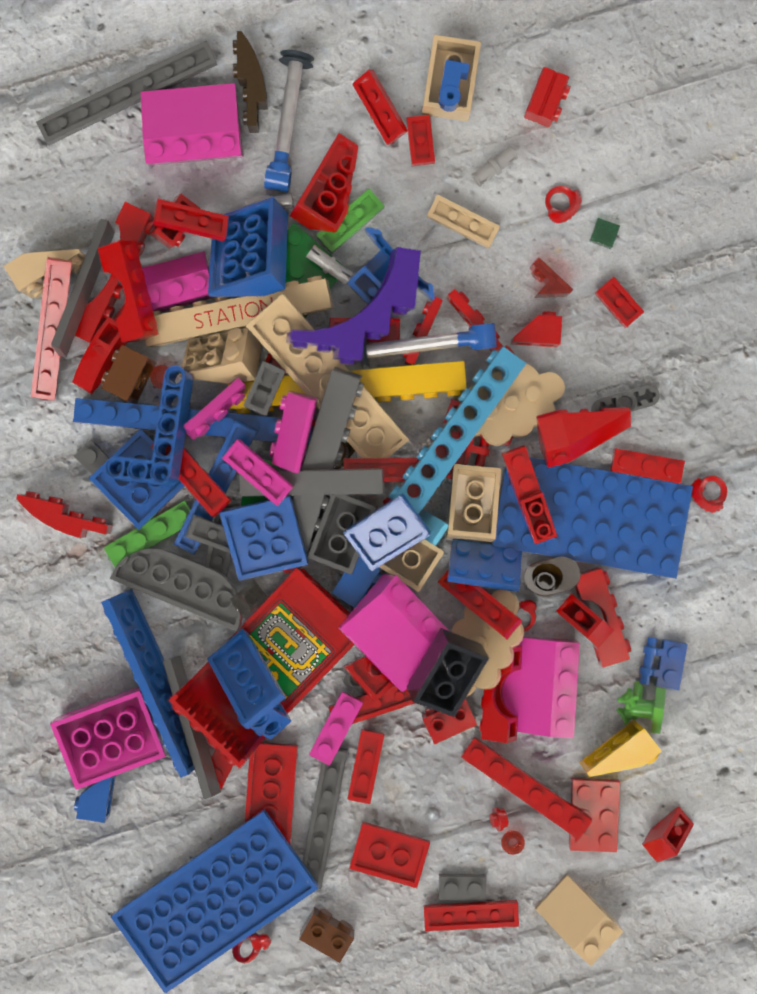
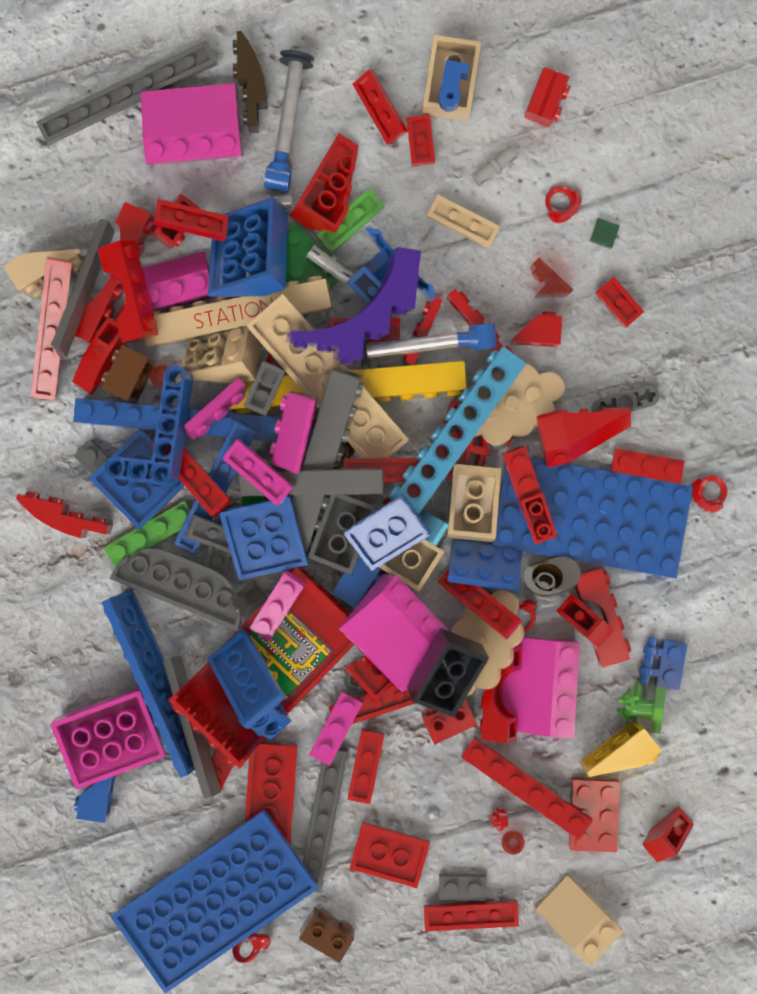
none -> plate [250,571,306,642]

